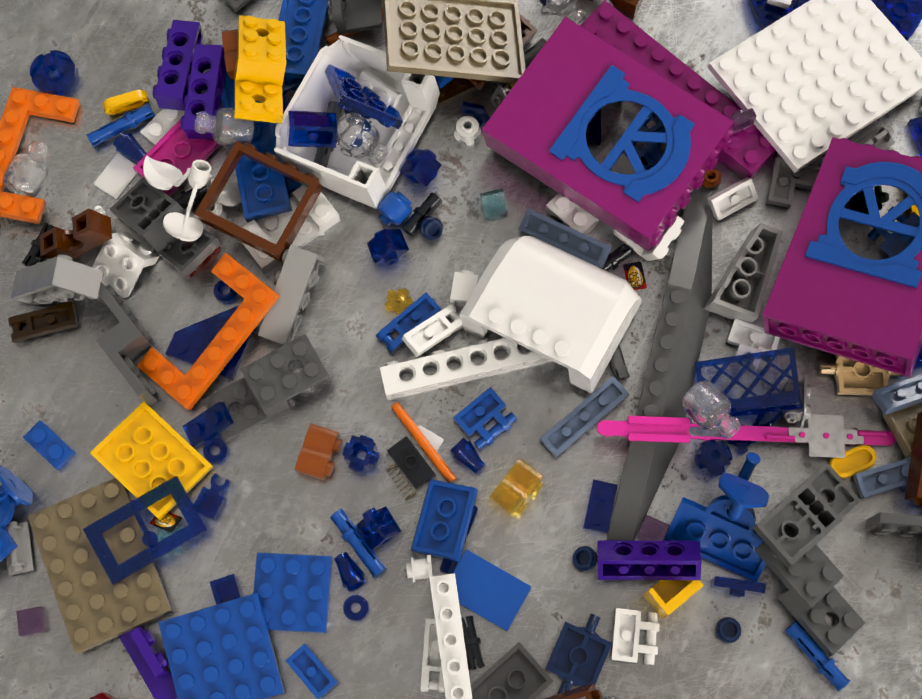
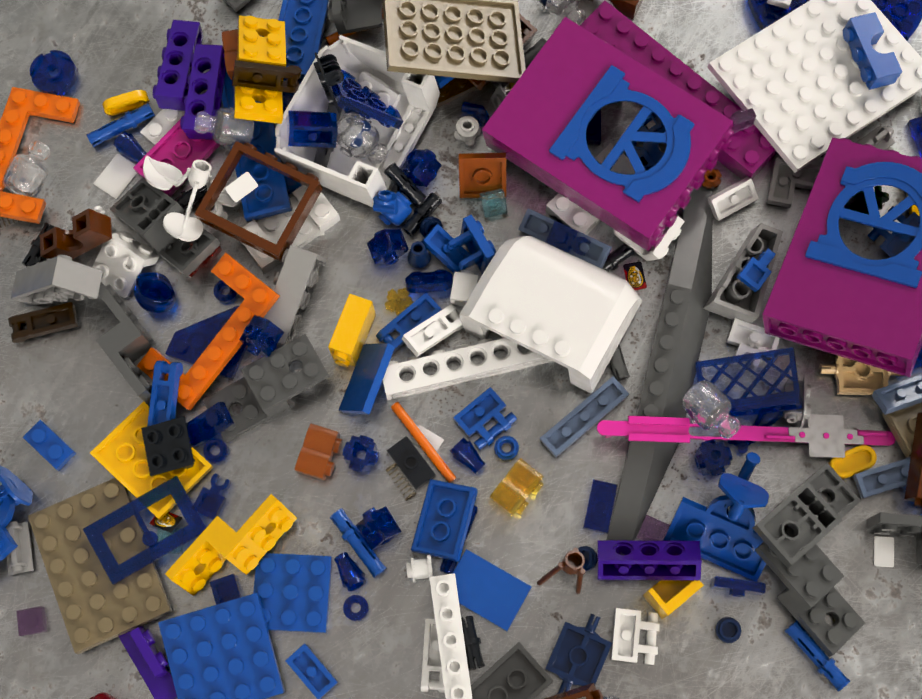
none -> clear blue hat [134,272,176,314]
none -> black hinge [141,416,195,476]
none -> blue plate [147,360,183,427]
none -> yellow bracket [165,494,297,596]
none -> white sticker [225,172,258,202]
none -> dark brown plate [232,60,302,93]
none -> clear blue brick [239,315,284,357]
none -> black hinge [313,53,344,113]
none -> yellow brick [328,293,376,368]
none -> blue tile [339,343,395,415]
none -> blue plate [373,190,398,215]
none -> black pin [383,162,426,207]
none -> clear blue plate [405,269,453,293]
none -> dark blue cone [407,241,431,268]
none -> blue plate [421,224,471,273]
none -> blue plate [447,214,496,274]
none -> dark orange tile [459,153,506,198]
none -> blue plate [494,436,519,460]
none -> reddish brown plant [537,547,586,594]
none -> clear blue plate [545,221,591,256]
none -> blue plate [736,248,776,292]
none -> arch [842,12,903,90]
none -> white sticker [874,536,894,567]

